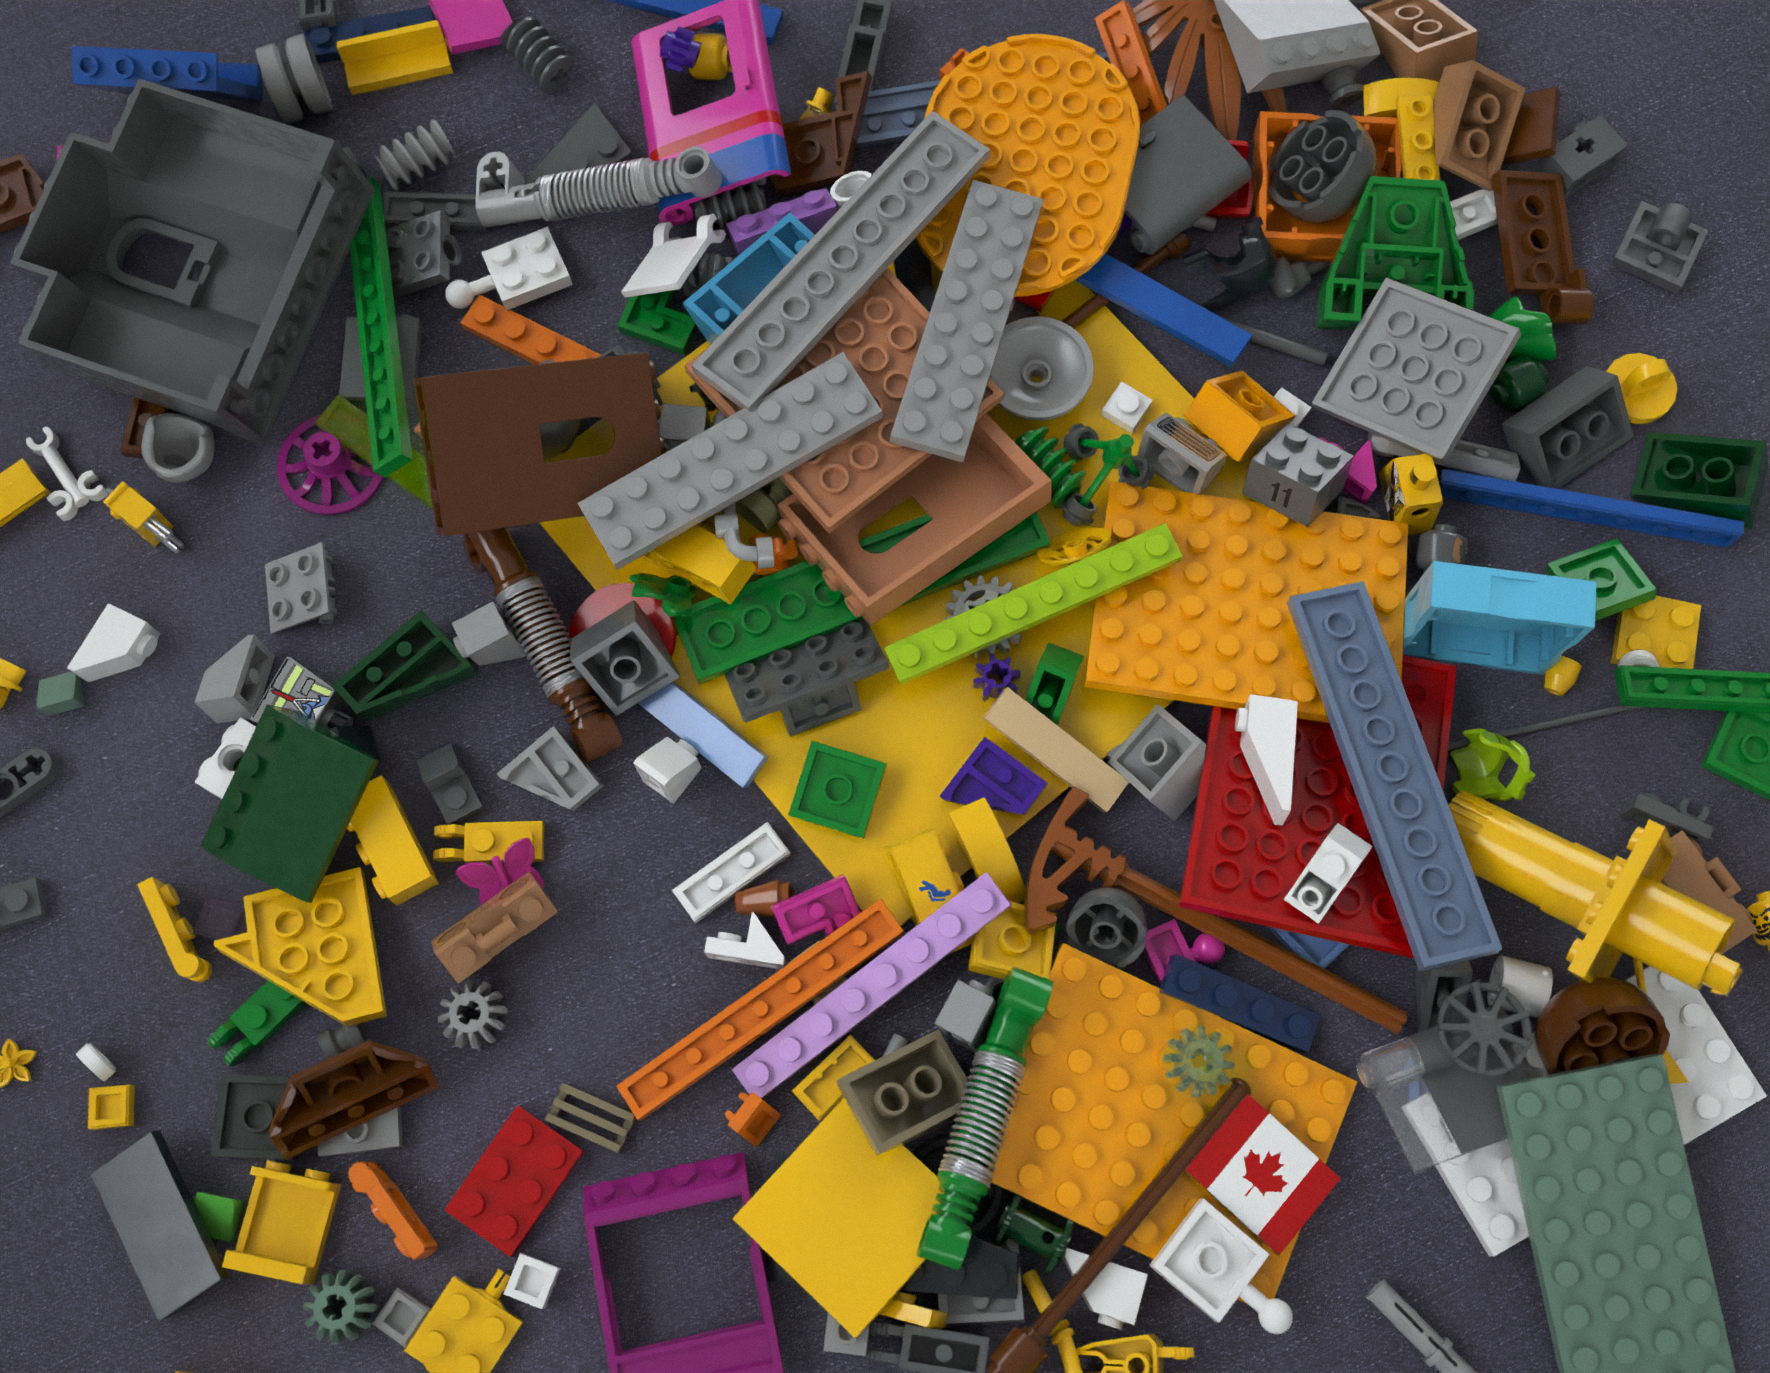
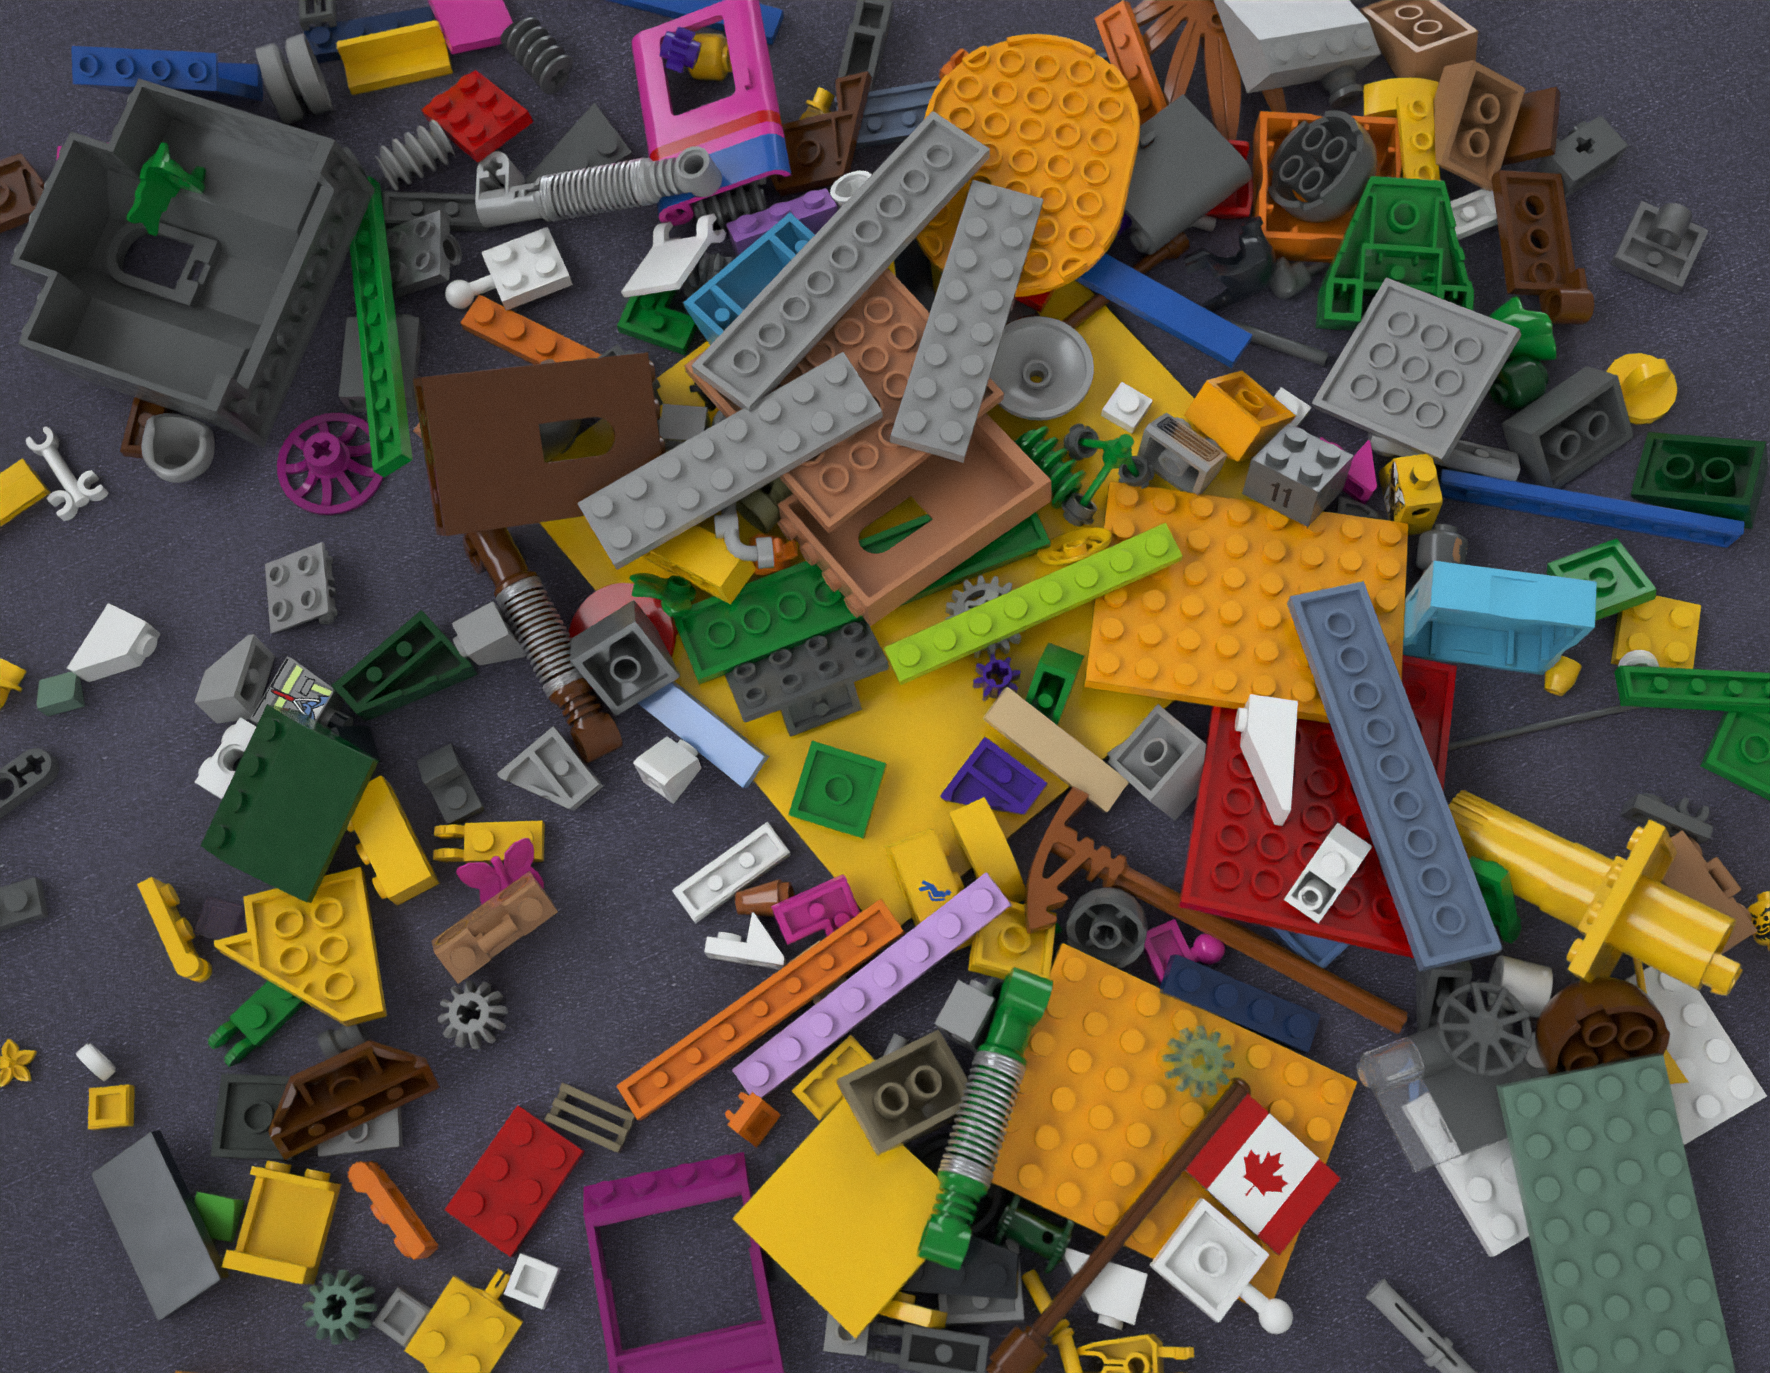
yellow piece [103,481,184,553] -> none
clear neon green tile [315,394,433,510] -> none
lime helmet [1450,728,1535,802] -> none
none -> green hair [127,142,206,236]
none -> red plate [421,70,533,163]
none -> green hinge [1469,856,1522,944]

